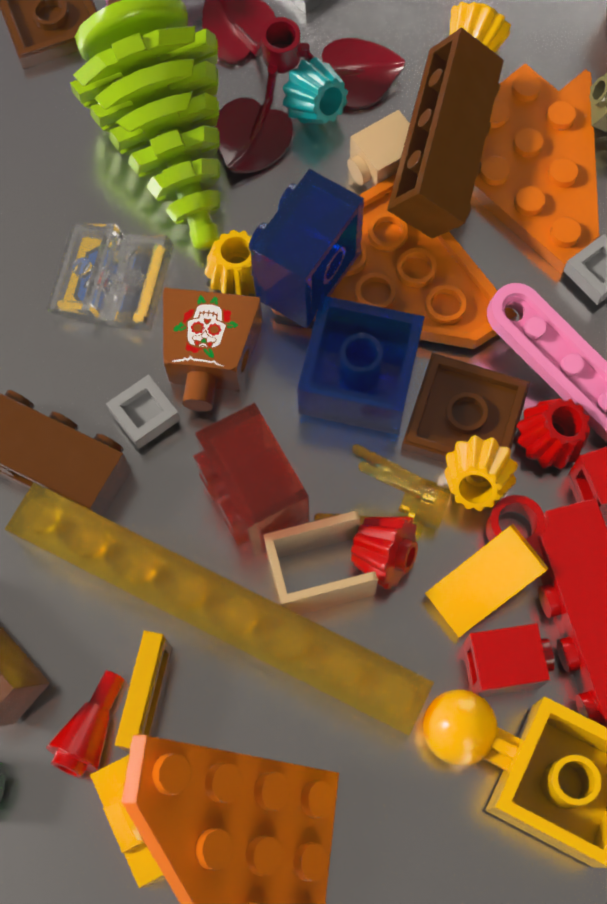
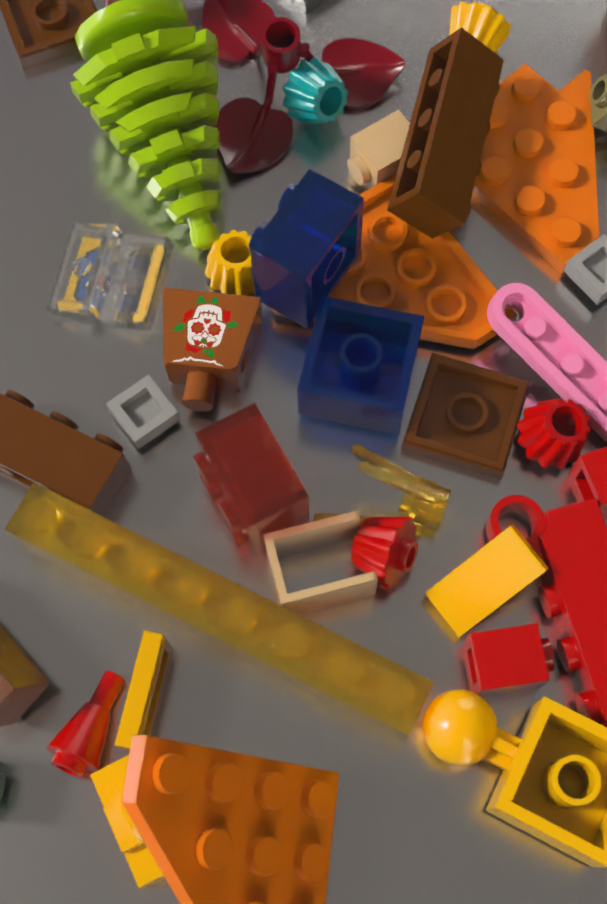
yellow piece [444,435,518,511] -> none

